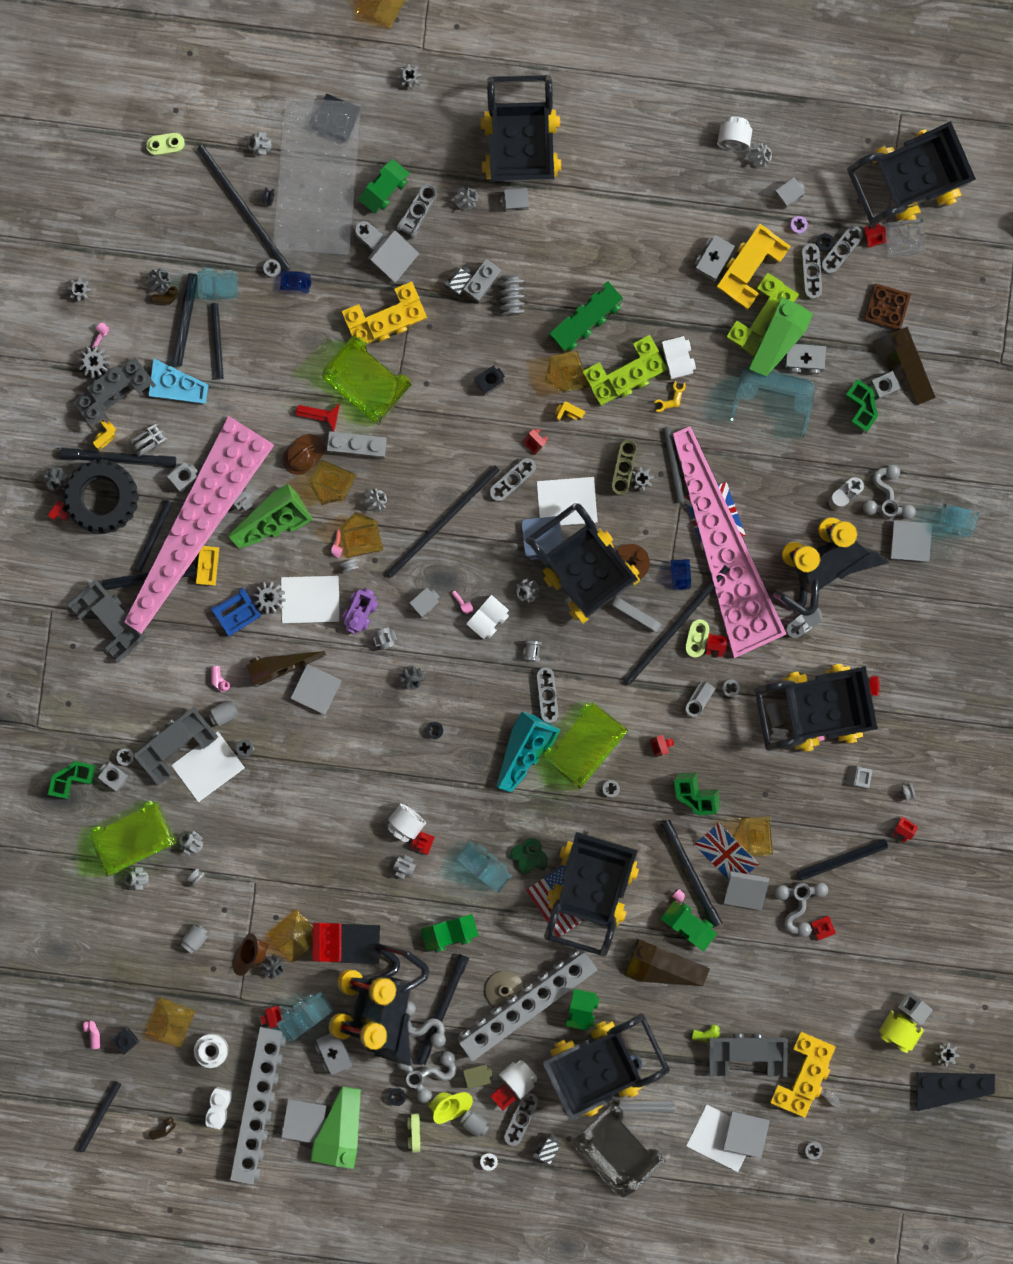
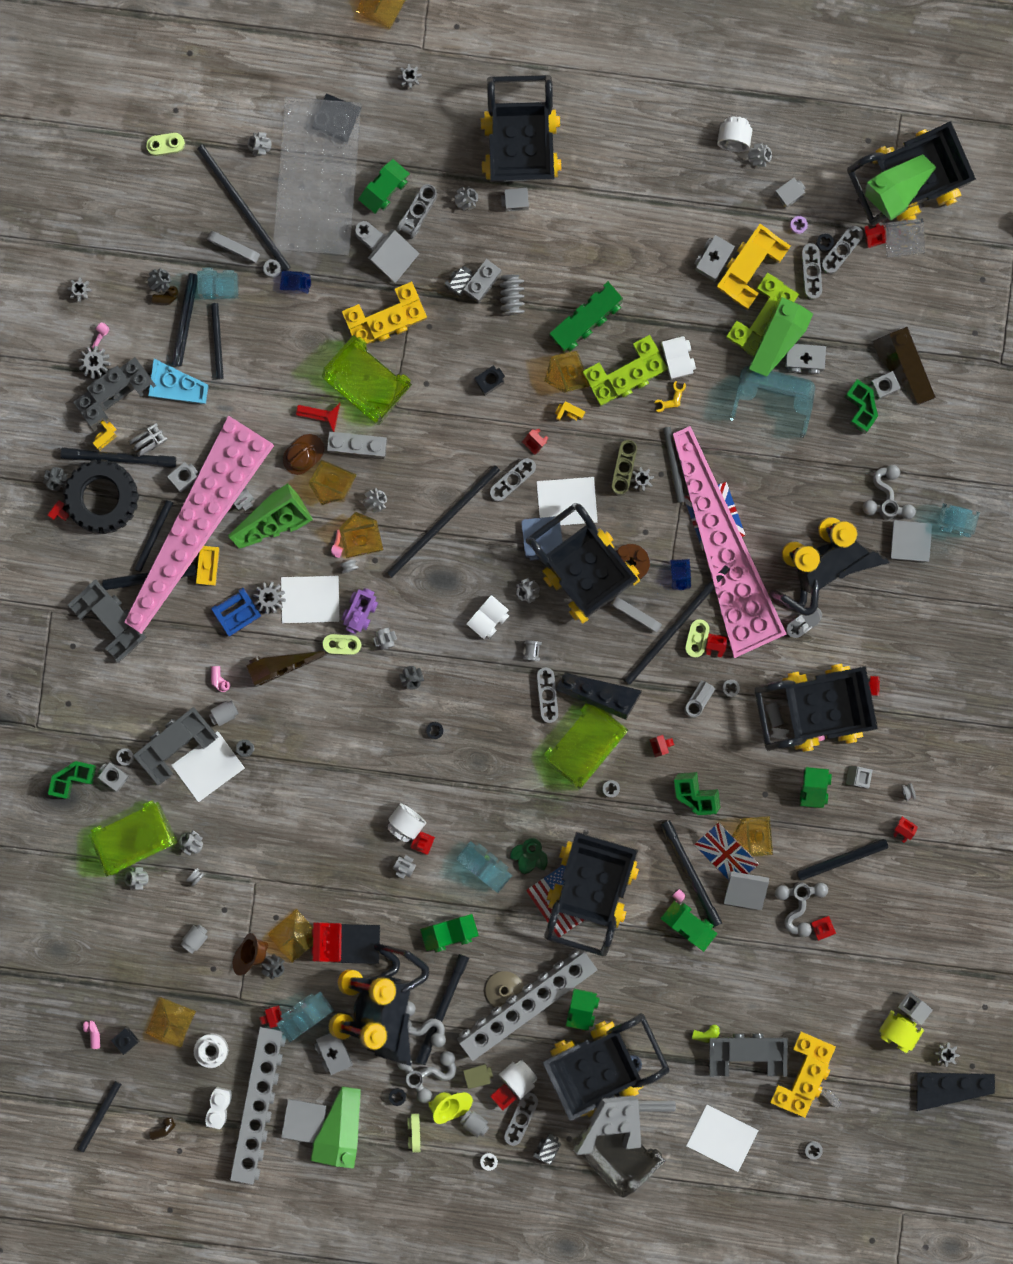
black bush [262,188,275,206] -> none
light grey tile [291,664,342,715] -> none
light grey brick [410,588,440,618] -> none
bright pink hand [452,591,474,614] -> none
teal wedge [496,711,561,792] -> none
dark brown wedge [624,939,710,986] -> none
light grey tile [723,1111,770,1158] -> none
light grey piece [828,477,864,511] -> none
reddish brown tile [864,283,911,330] -> none
none -> light grey beam [207,231,260,264]
none -> yellowish green plate [323,634,361,655]
none -> black wing [556,673,642,720]
none -> light grey wing [573,1096,641,1155]
none -> green brick [799,767,832,808]
none -> bright green wedge [865,154,936,221]

